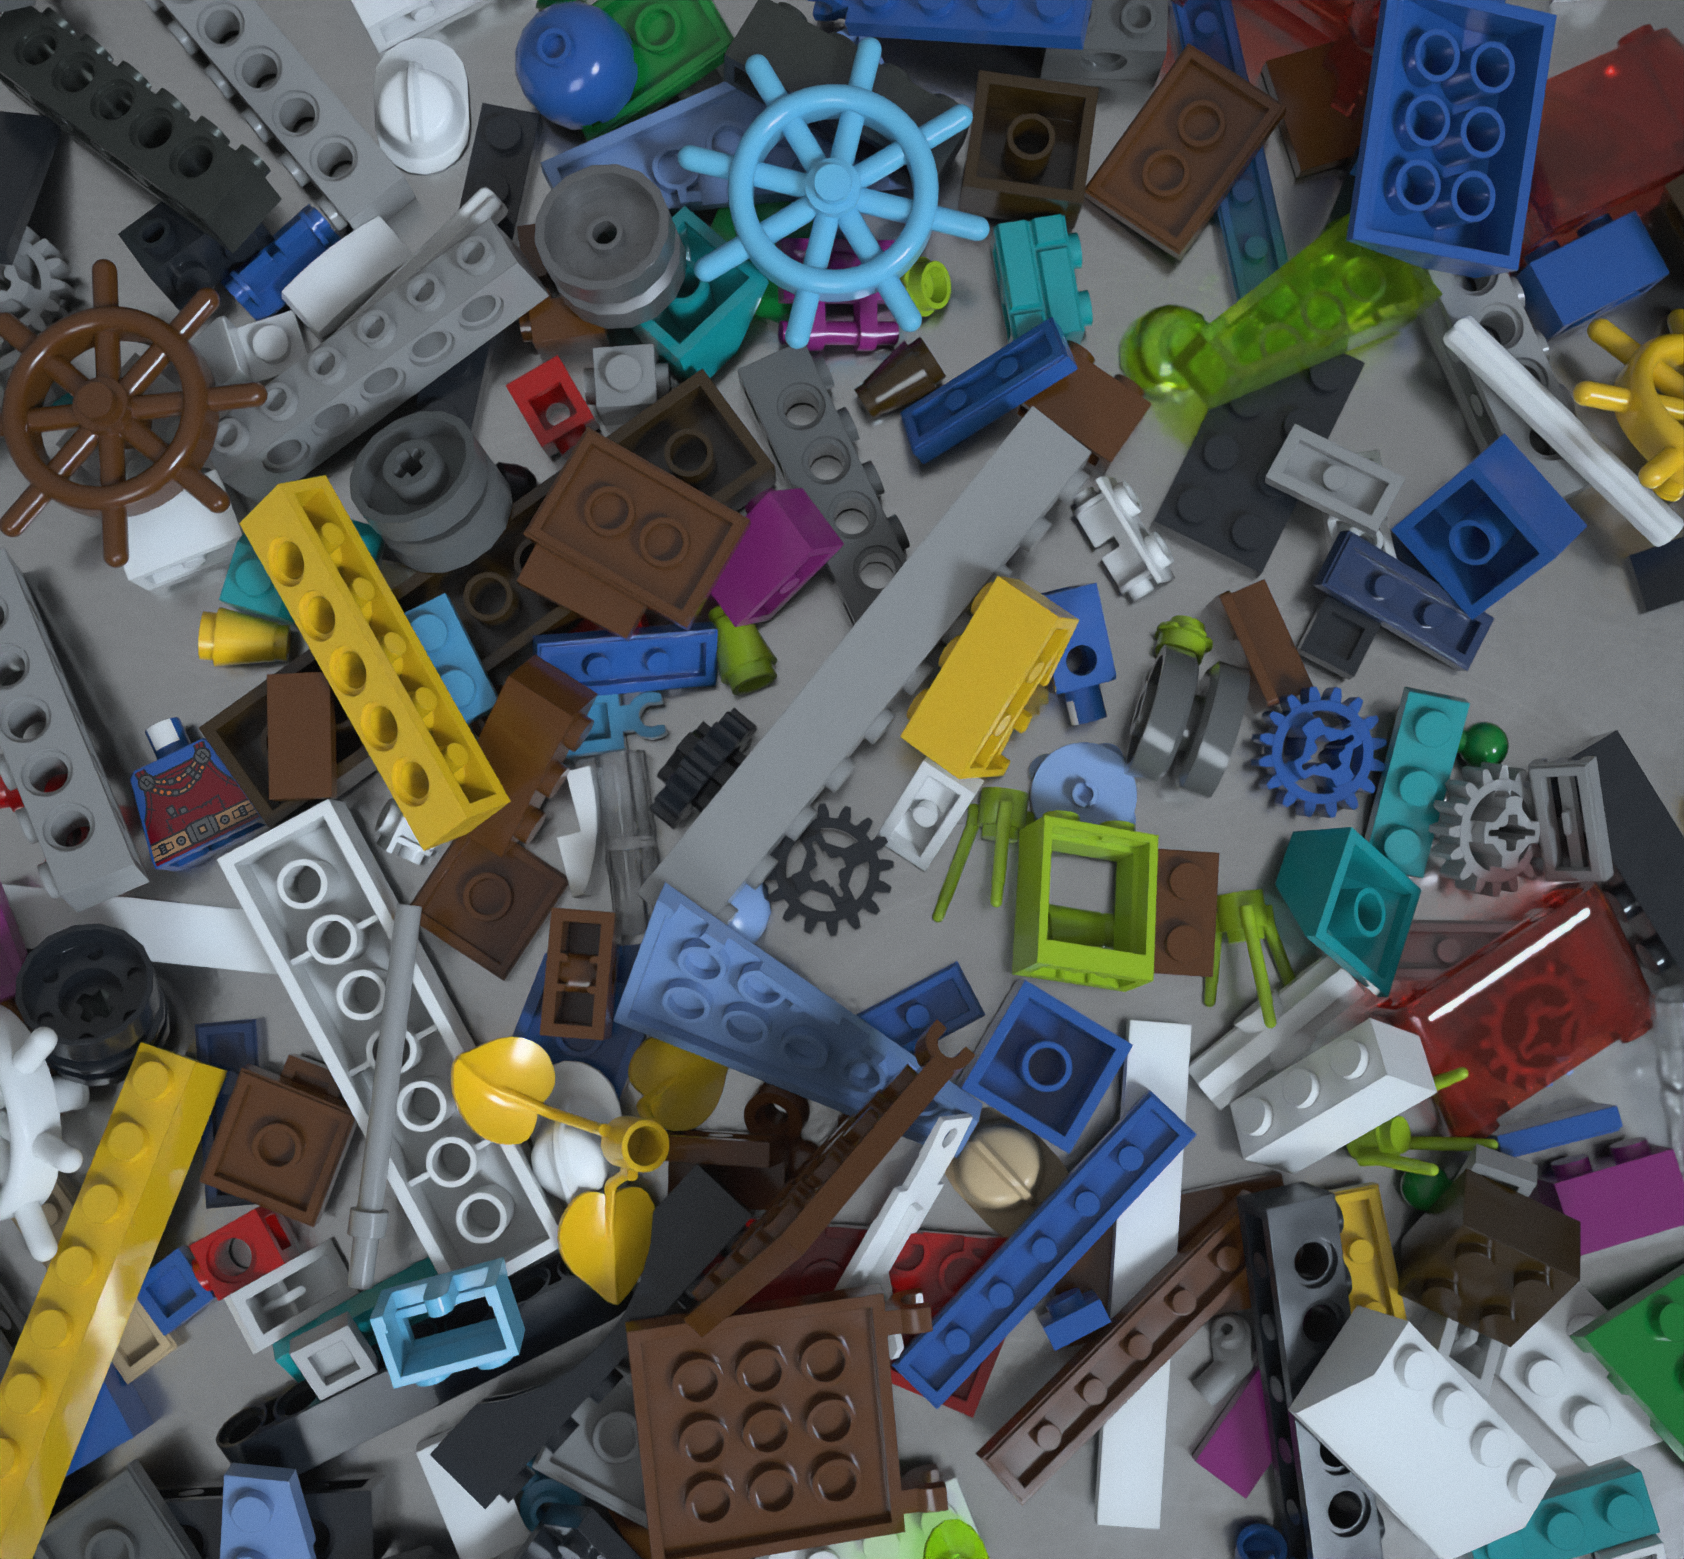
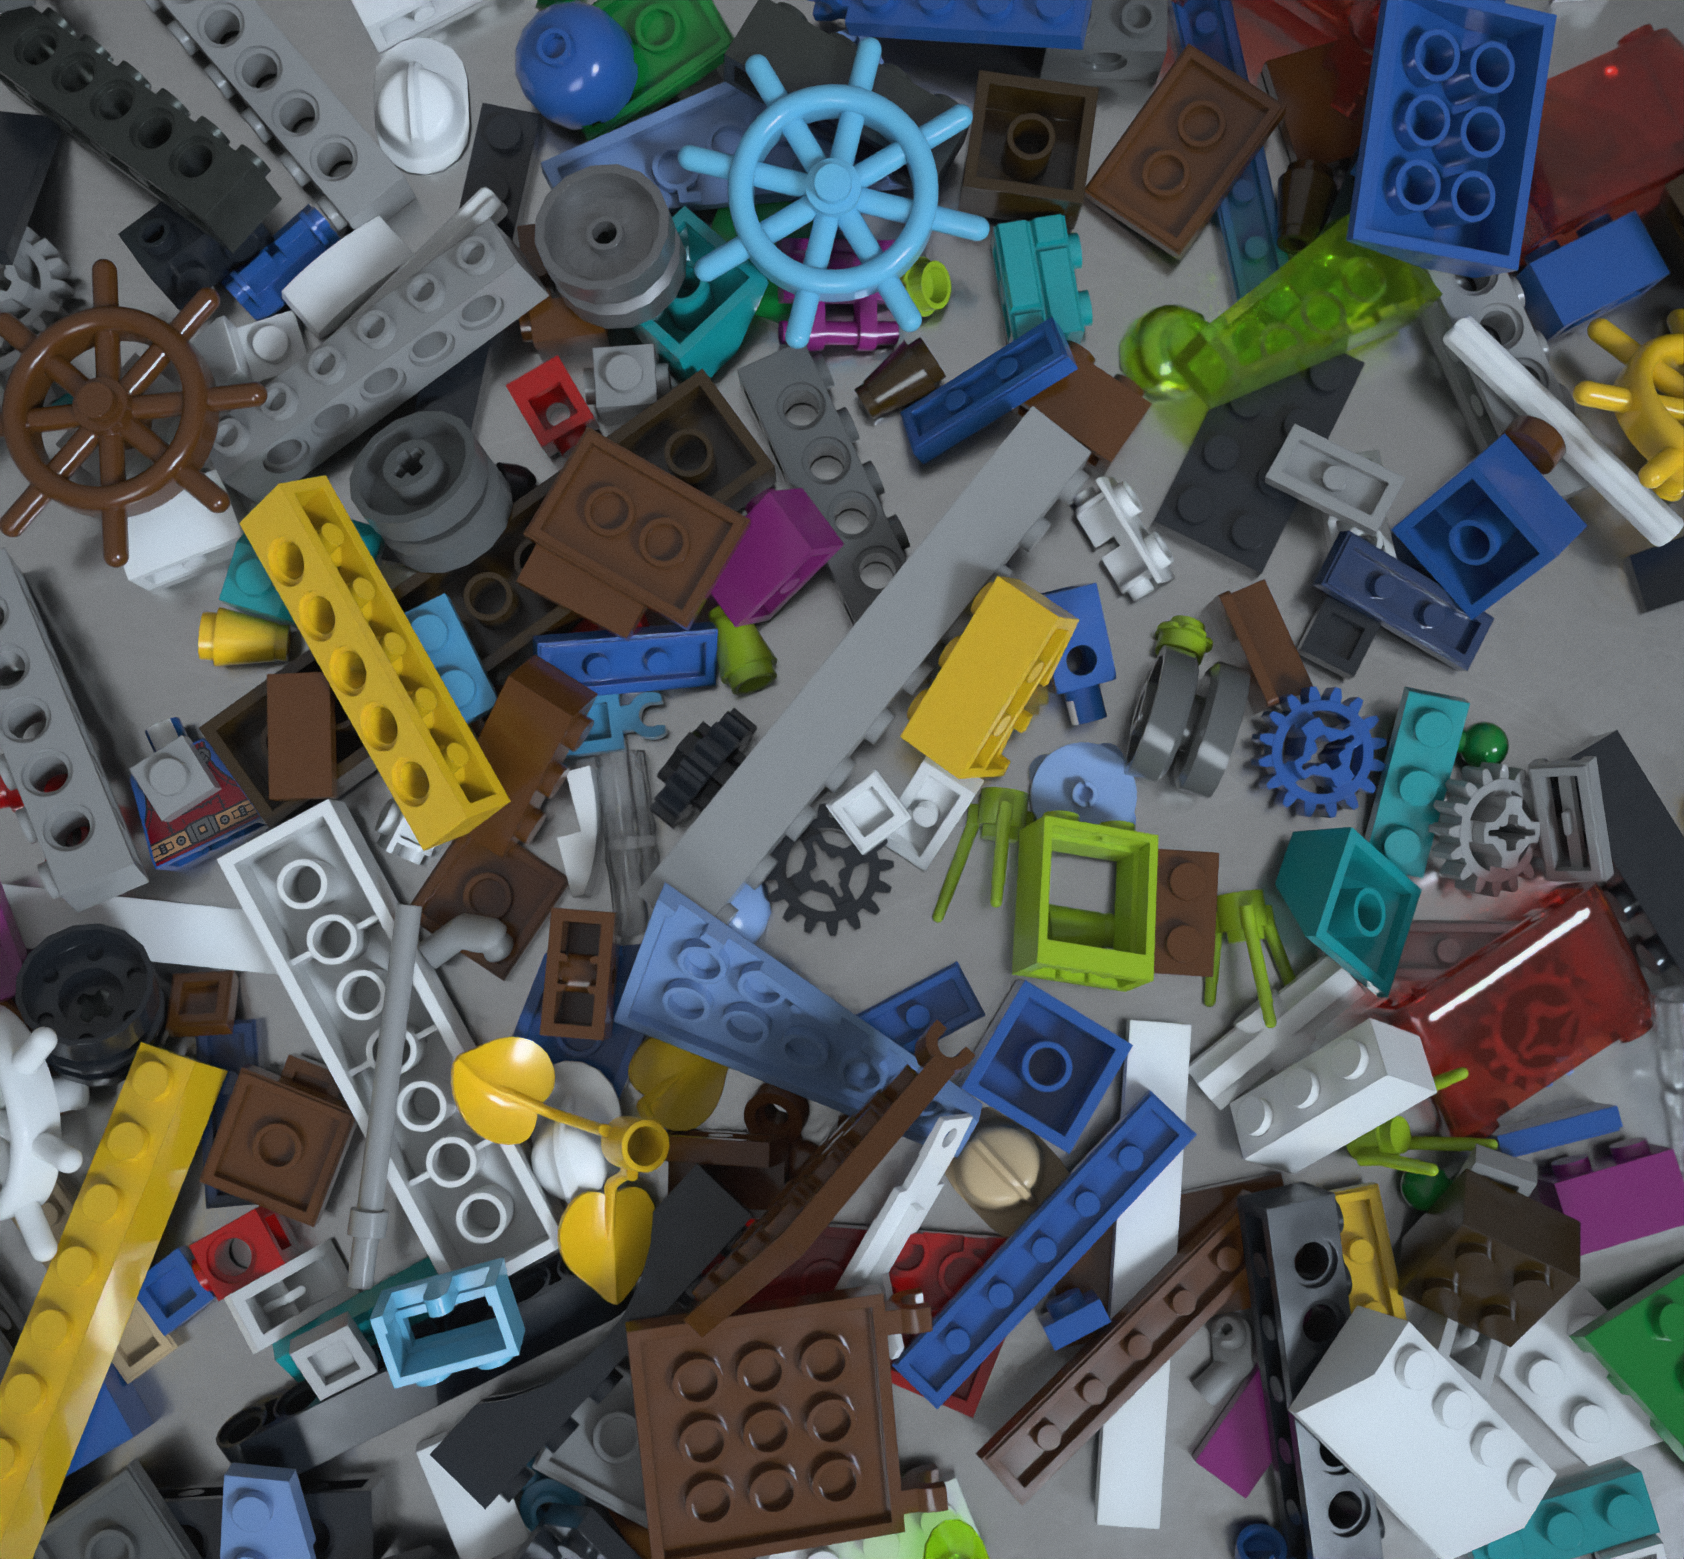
none -> light grey plate [129,735,222,822]
none -> reddish brown tile [165,970,239,1038]
none -> light grey arm [418,913,513,969]
none -> white tile [826,768,913,855]
none -> dark brown cone [1276,159,1337,255]
none -> reddish brown tile [1501,415,1566,475]

